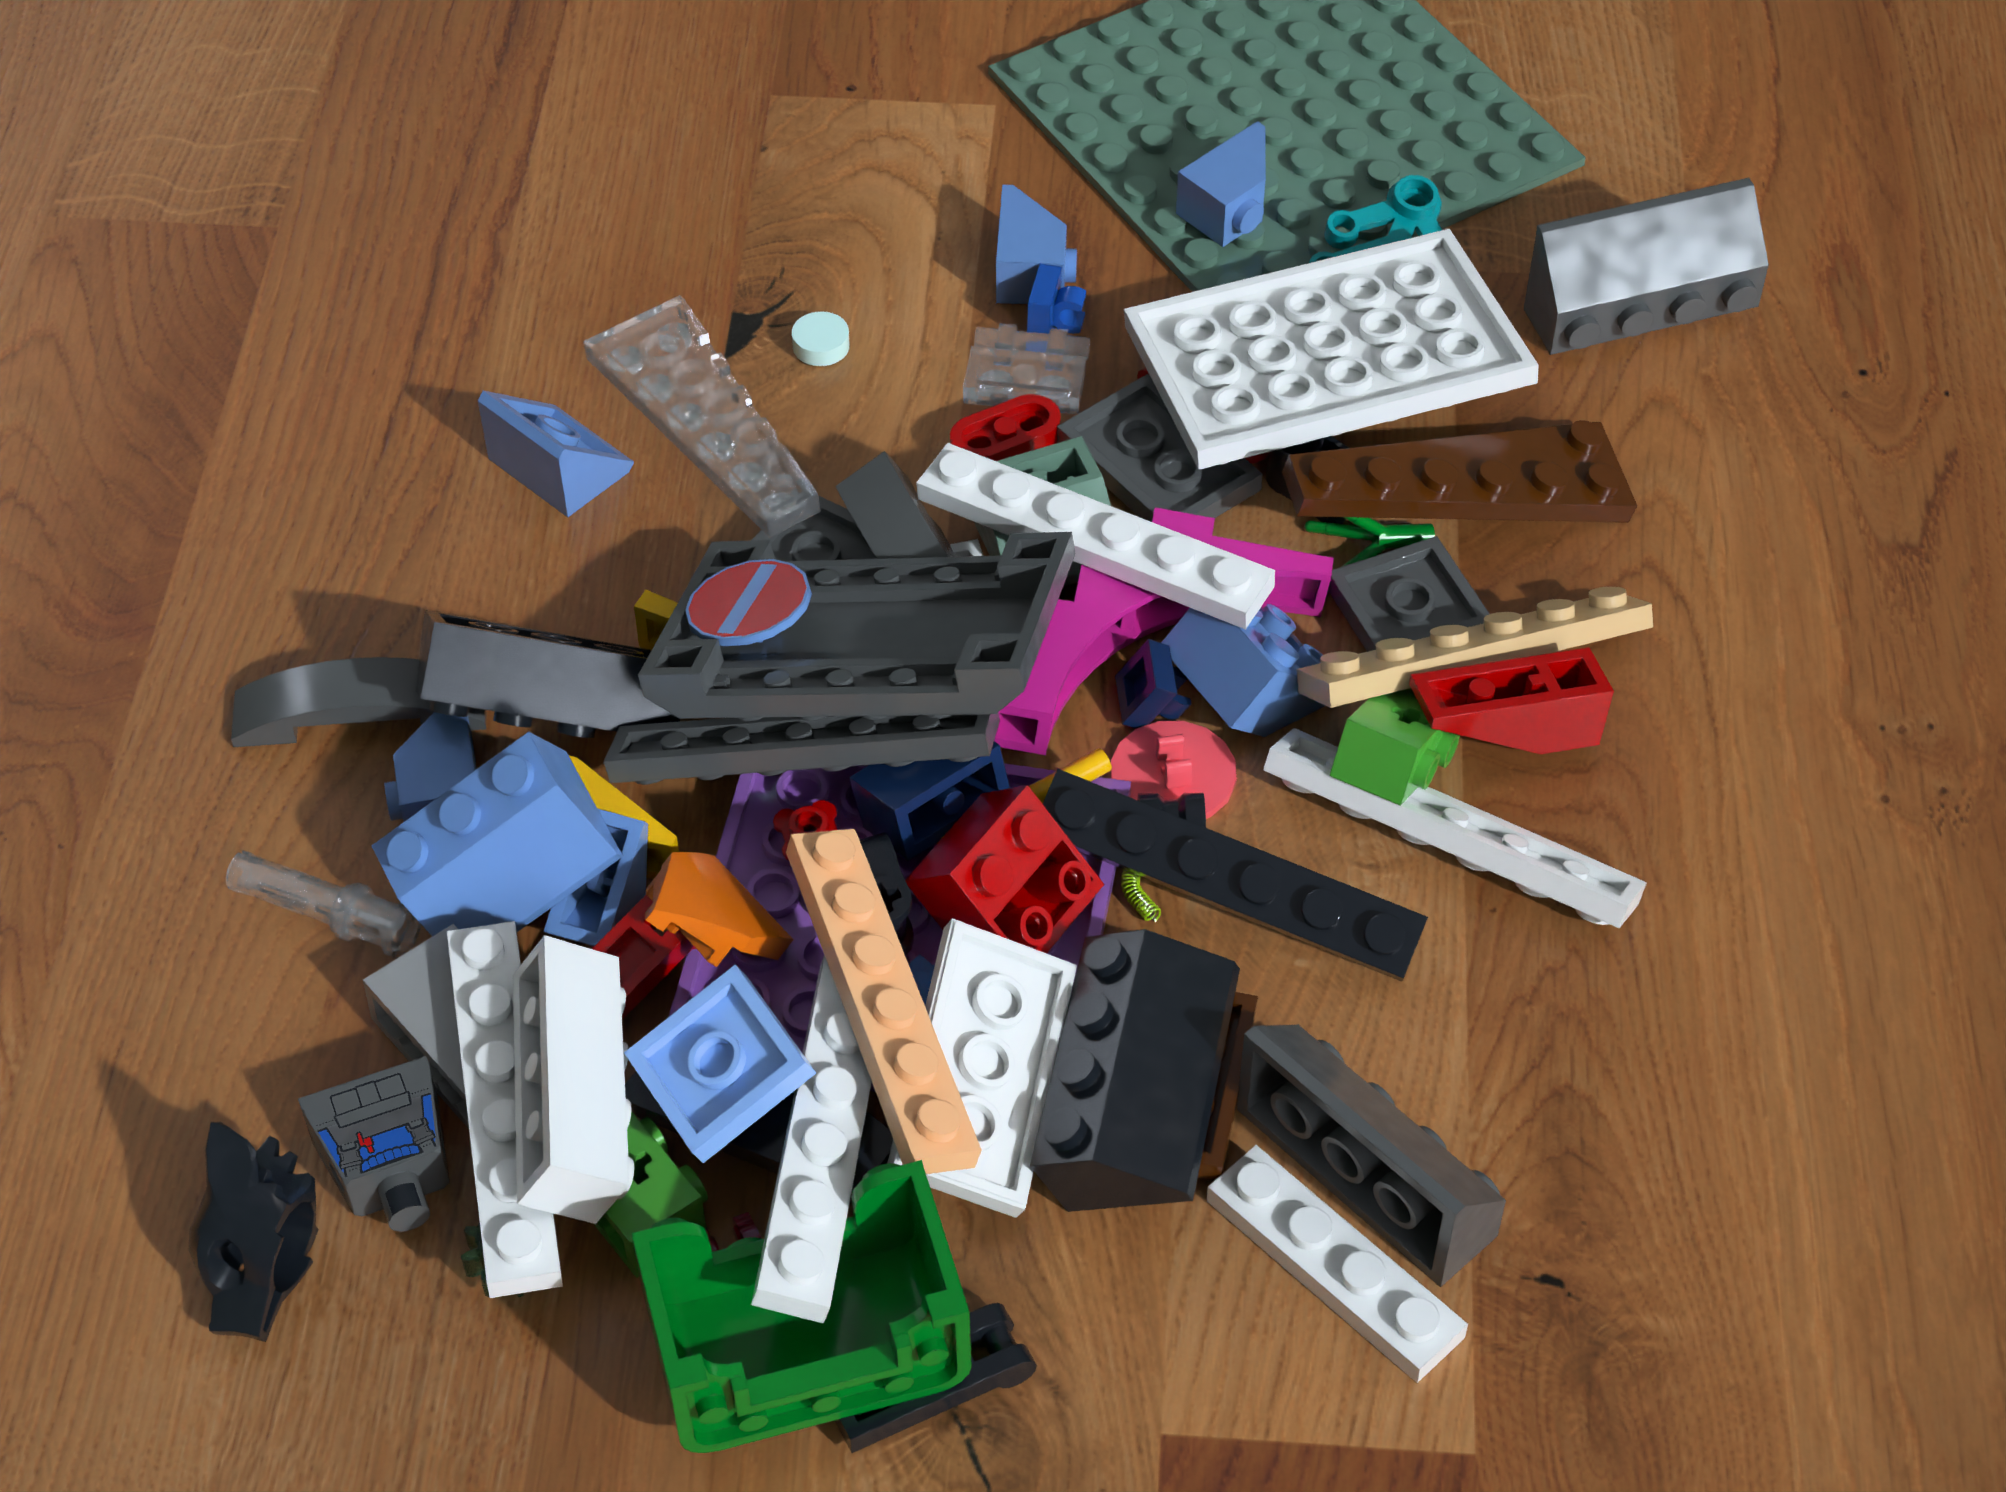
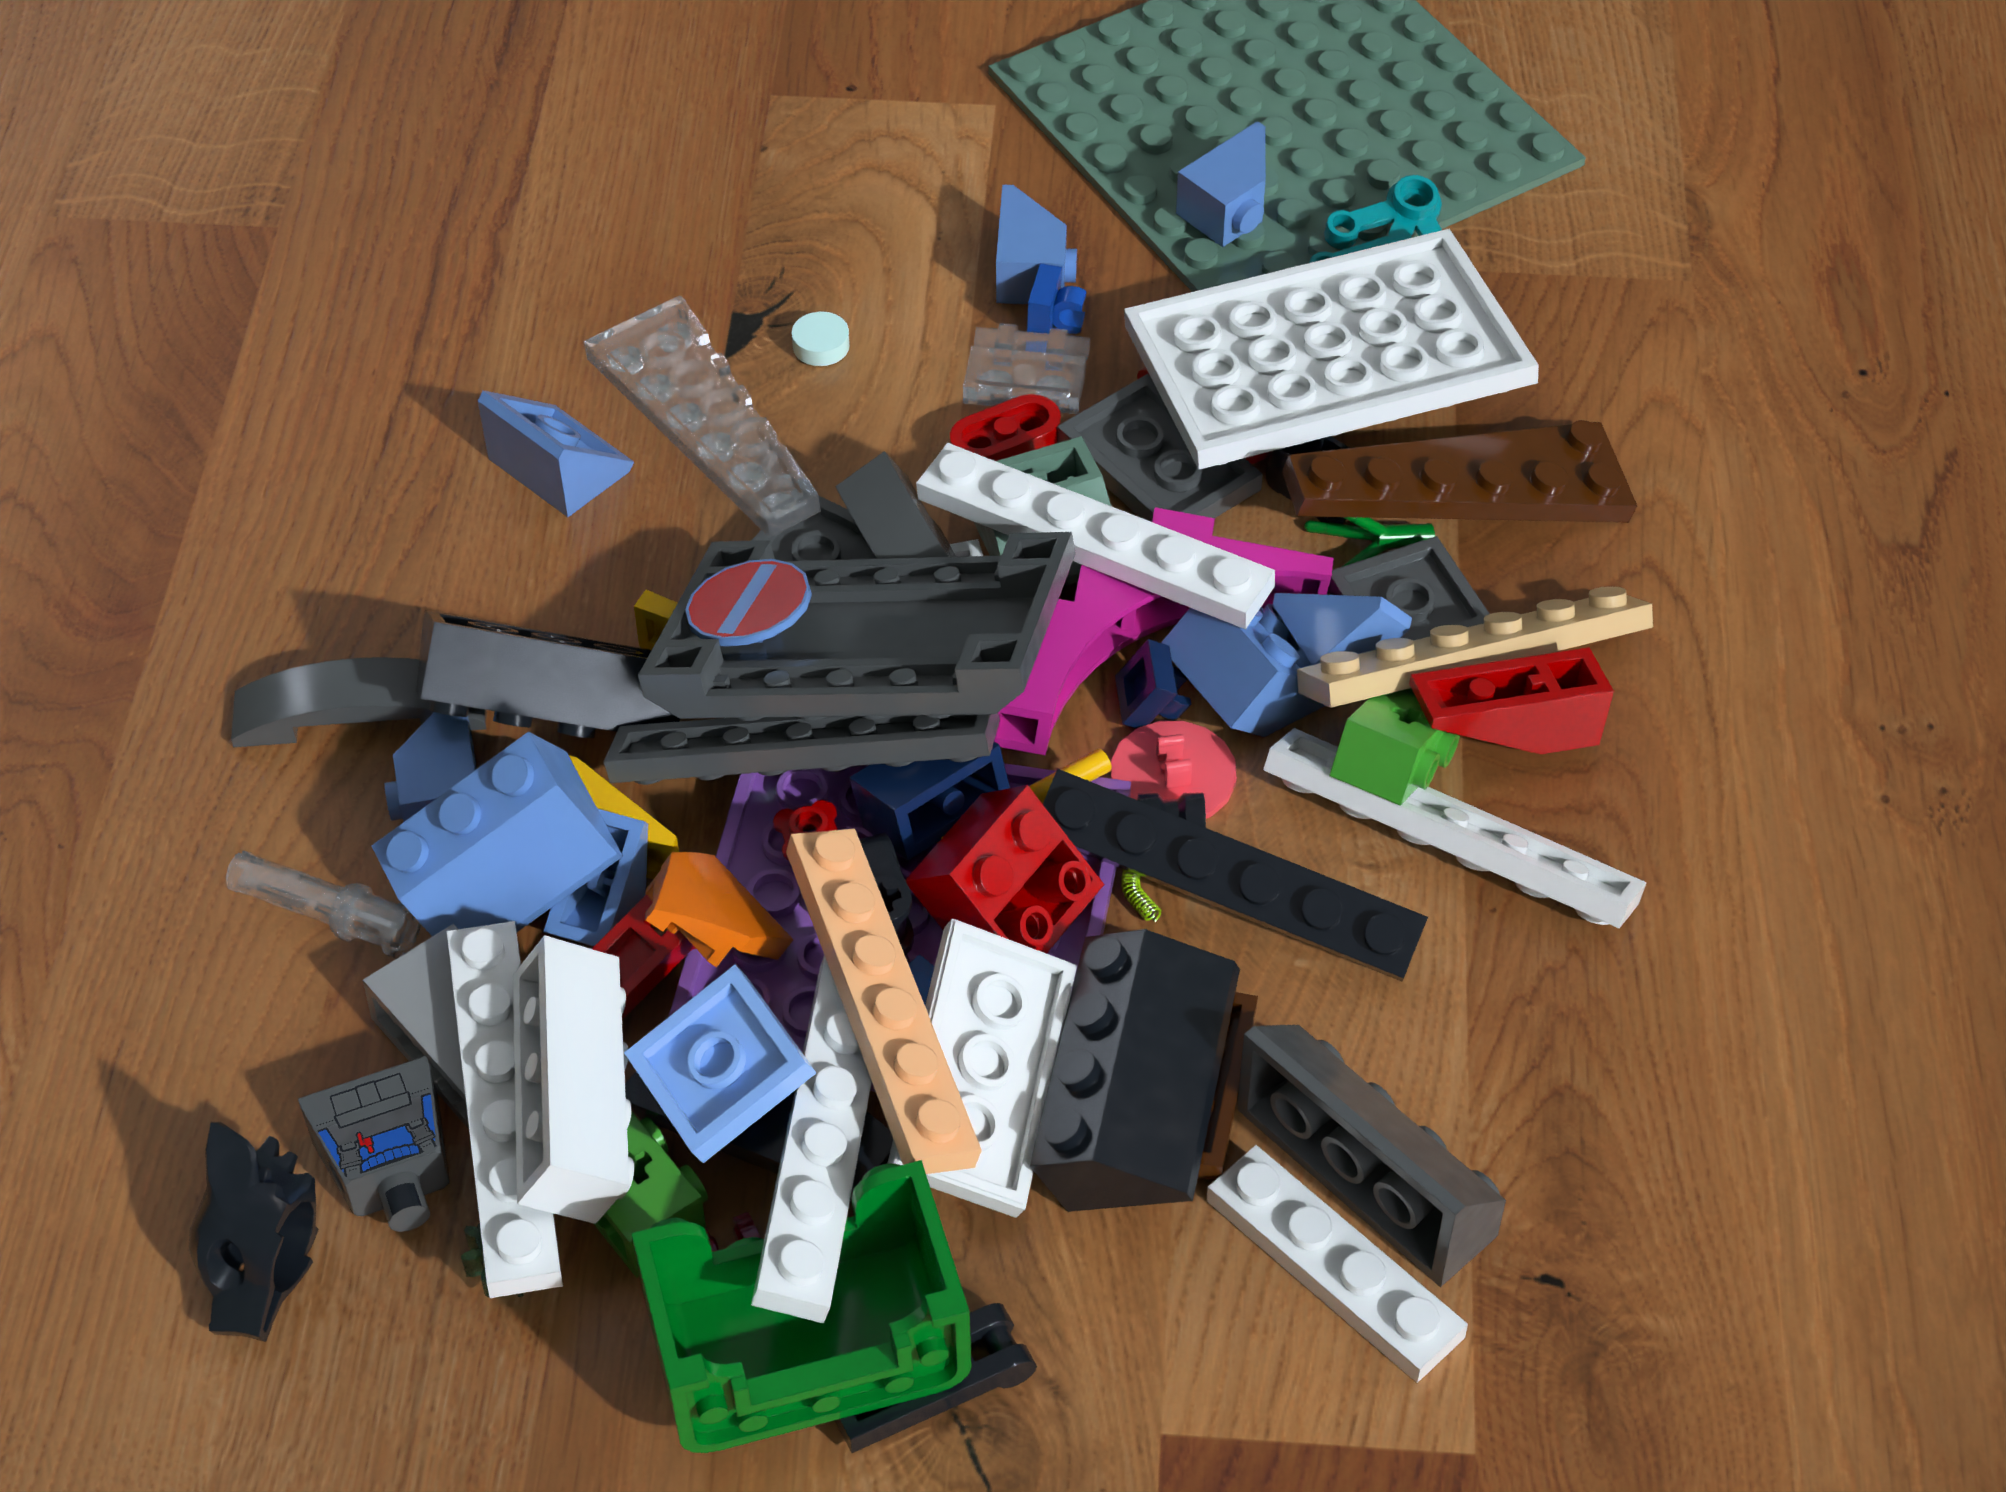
slope [1524,178,1769,355] -> none
none -> medium blue slope [1272,593,1412,665]

